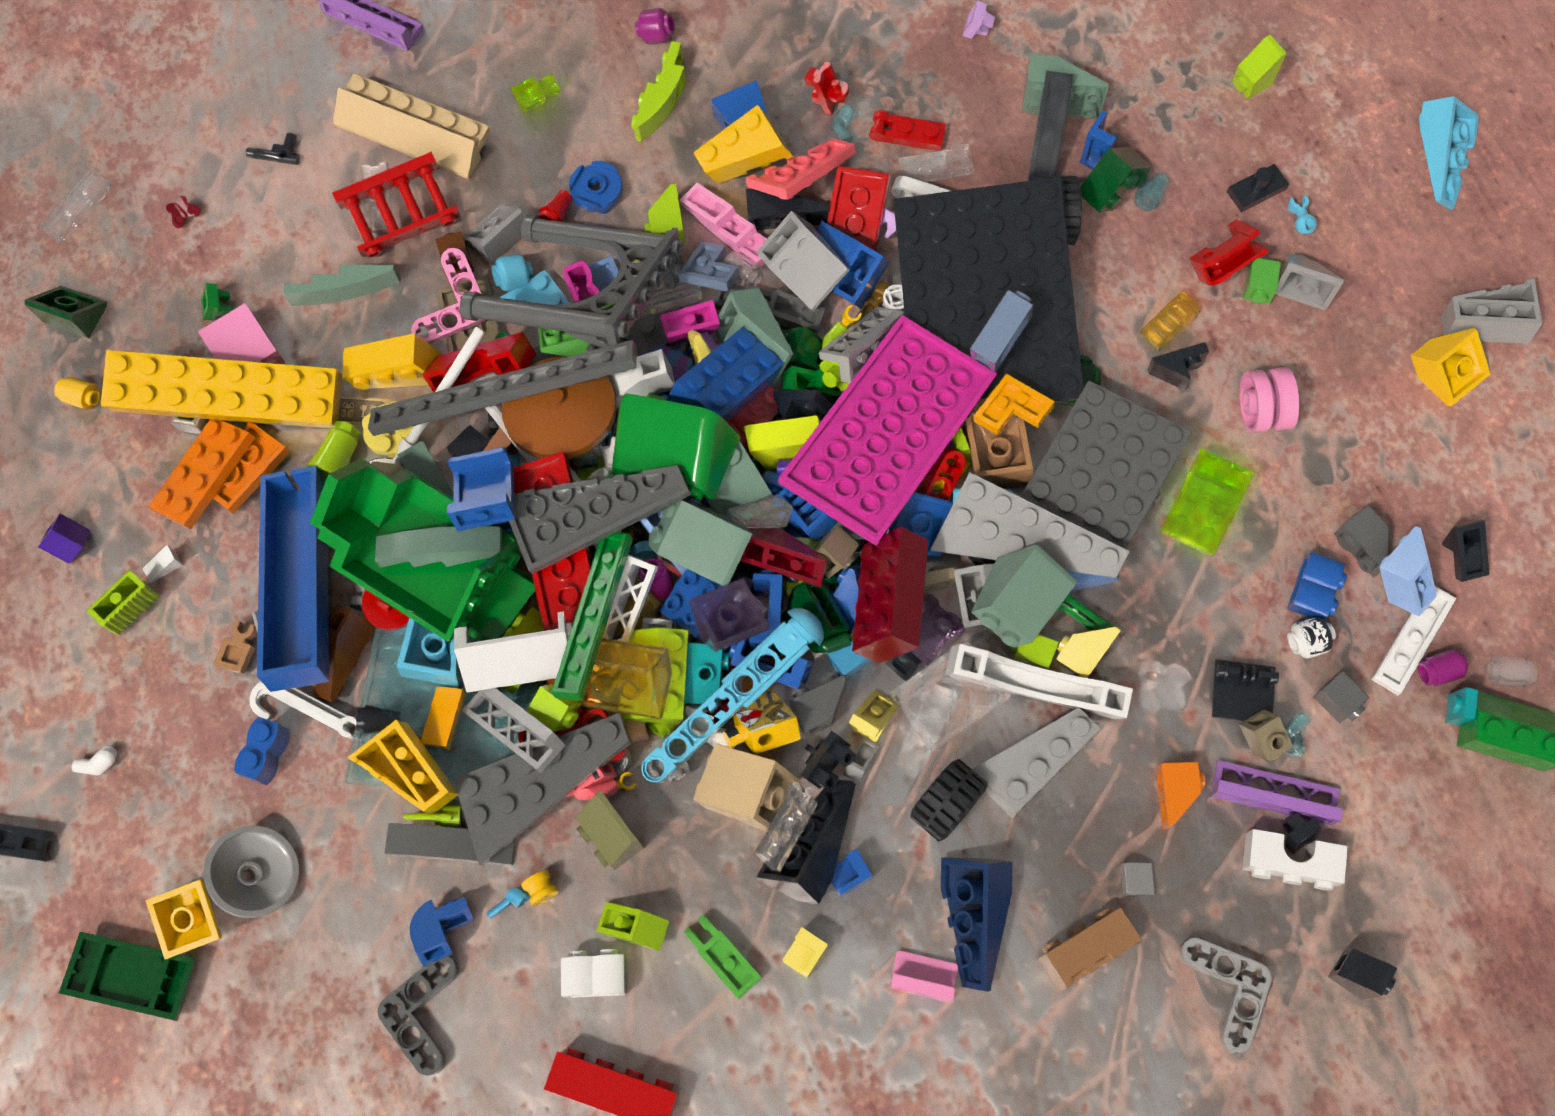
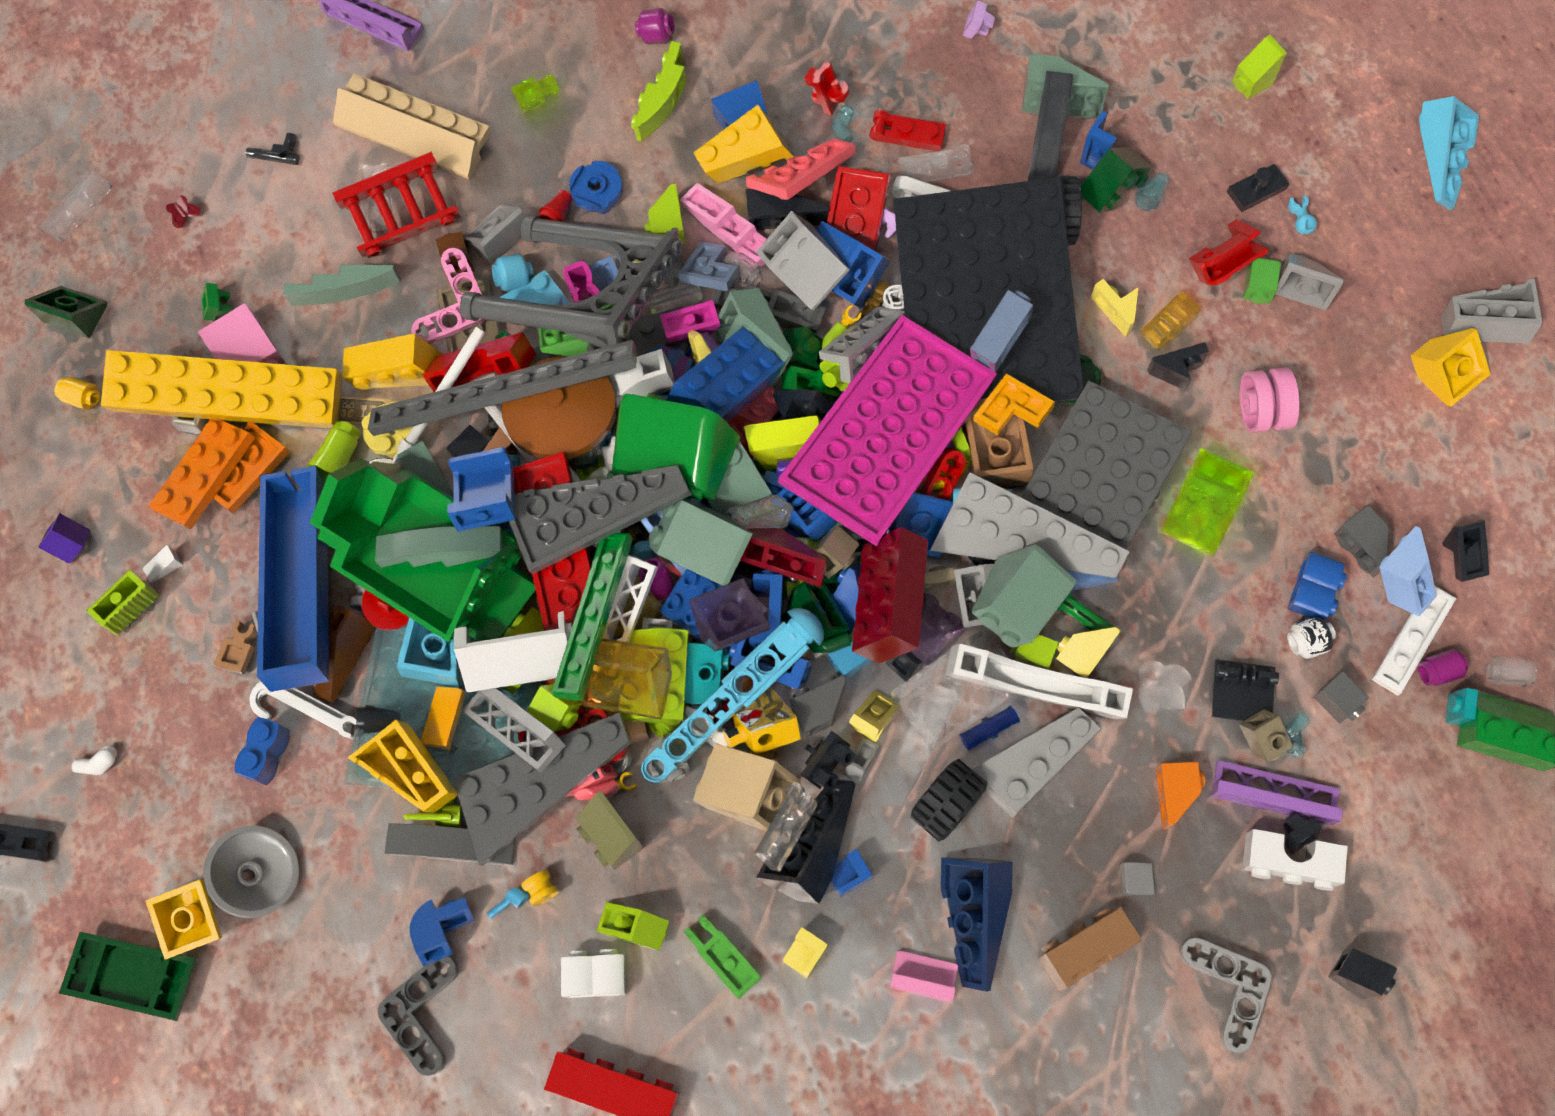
none -> clear blue pin [959,705,1020,751]
none -> light yellow slope [1091,279,1138,337]

